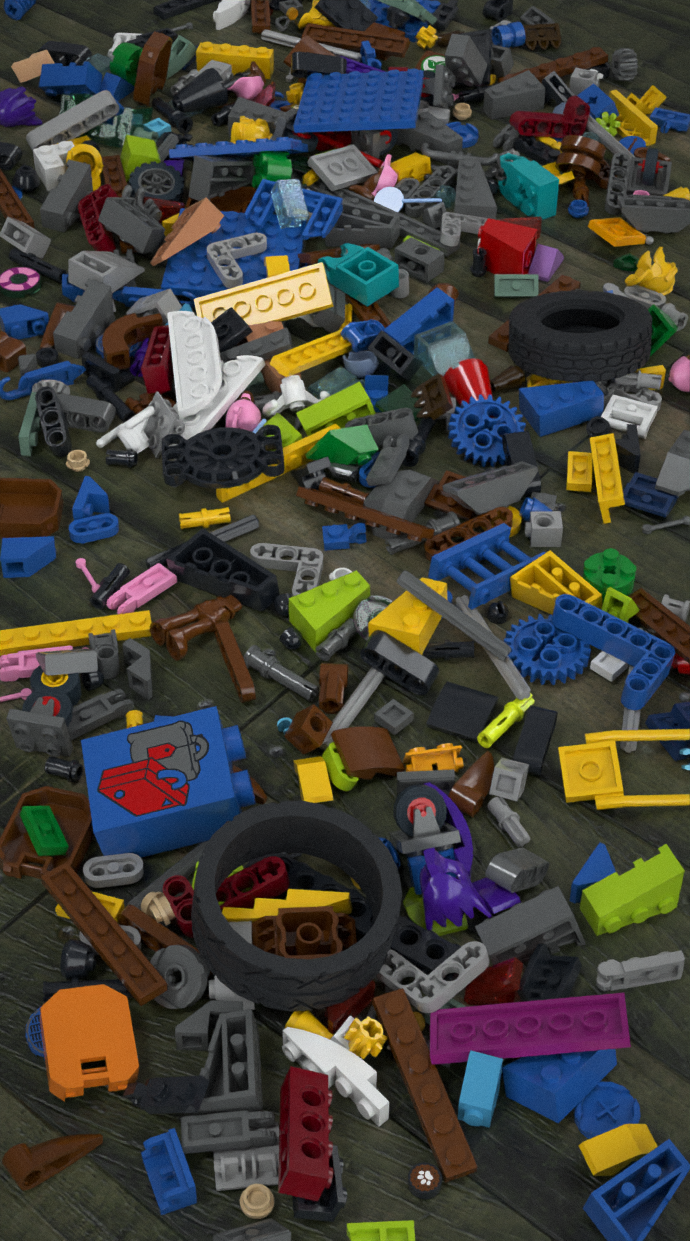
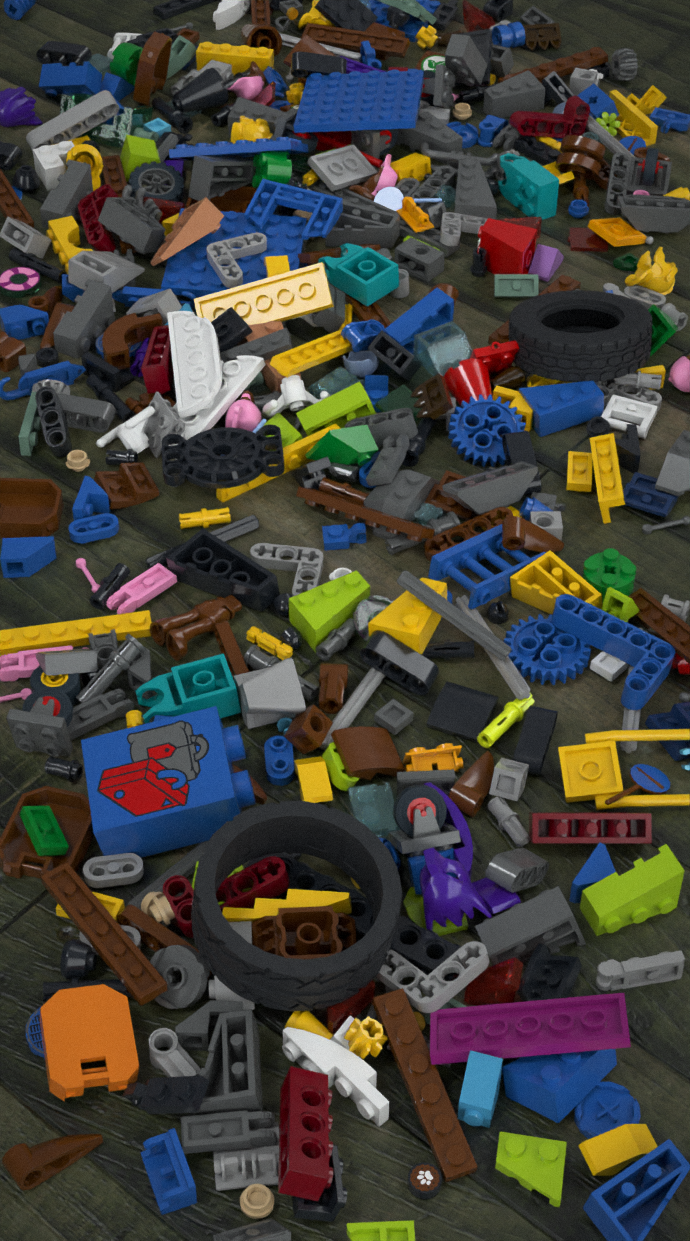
light nougat slope [11,50,55,83] -> none
clear light blue hinge [270,179,309,229] -> none
none -> reddish brown piece [28,286,64,320]
none -> yellow arch [46,216,93,274]
none -> dark grey pin [75,634,146,703]
none -> reddish brown slope [94,462,159,509]
none -> teal brick [135,653,241,724]
none -> light grey piece [149,1028,201,1077]
none -> reddish brown plate [177,28,200,44]
none -> light grey piece [234,658,306,729]
none -> reddish brown cone [241,24,282,57]
none -> yellow axle [246,626,293,660]
none -> blue plate [263,66,288,94]
none -> blue plate [264,736,294,786]
none -> clear light blue plate [348,782,401,837]
none -> light orange hinge [396,197,434,233]
none -> clear light blue plate [414,503,443,526]
none -> clear red slope [462,0,496,32]
none -> red plate [469,340,519,375]
none -> blue piece [477,115,508,147]
none -> yellow slope [493,385,533,432]
none -> lime wing [495,1132,567,1207]
none -> reddish brown piece [502,516,564,553]
none -> dark red brick [529,812,652,843]
none -> clear red piece [568,228,609,252]
none -> blue piece [605,764,670,805]

